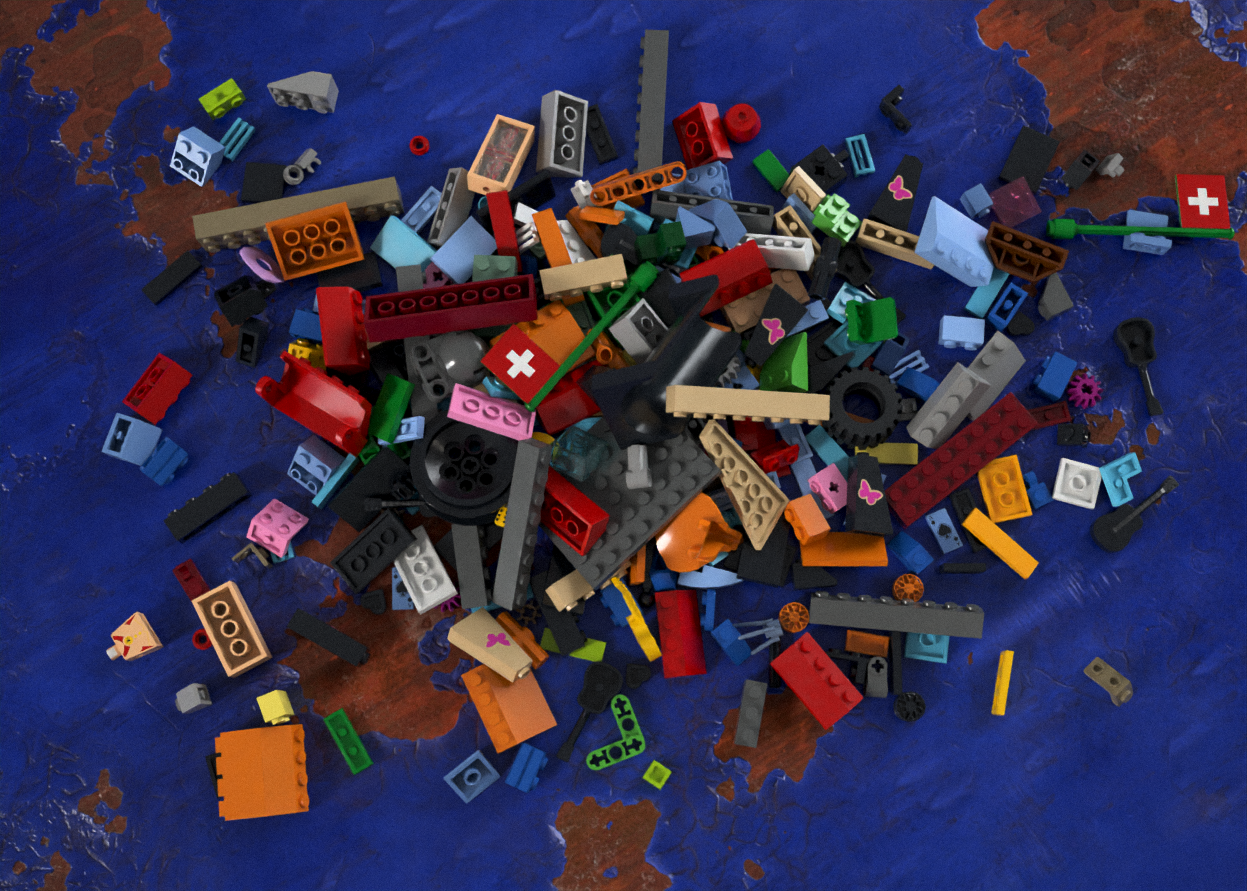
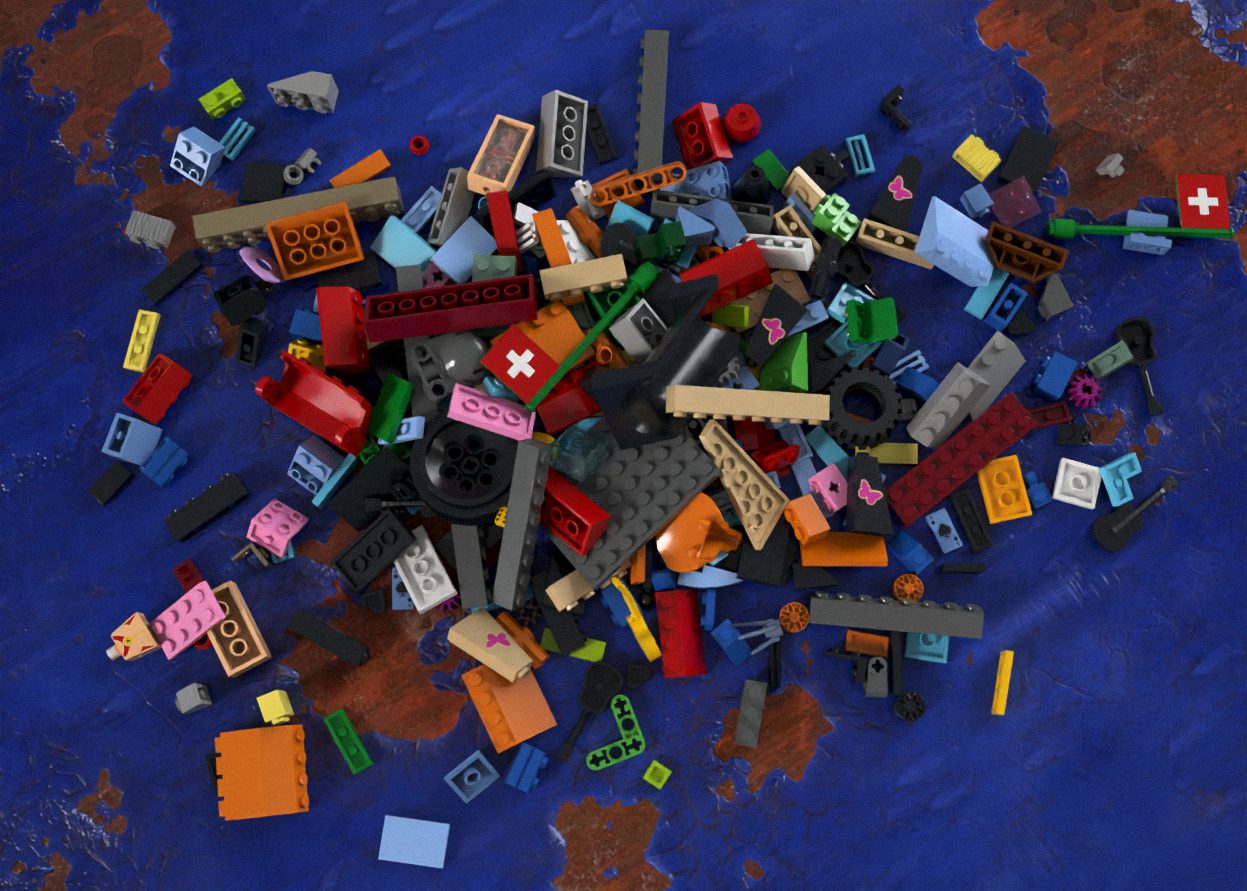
orange tile [579,205,625,225] -> none
light grey piece [626,445,652,489] -> none
red slope [770,632,864,730] -> none
light blue brick [938,315,985,350] -> none
light orange tile [962,508,1039,579] -> none
black slope [1061,150,1100,190] -> none
dark tan bracket [1084,657,1133,707] -> none
none -> black tile [88,461,133,506]
none -> light yellow tile [123,309,161,373]
none -> light grey brick [125,210,176,250]
none -> bright pink plate [149,581,226,660]
none -> orange tile [329,149,392,188]
none -> light blue tile [378,815,450,869]
none -> lime tile [712,304,749,328]
none -> black cone [731,166,771,205]
none -> light yellow brick [952,134,1001,183]
none -> sand green plate [1086,340,1135,381]

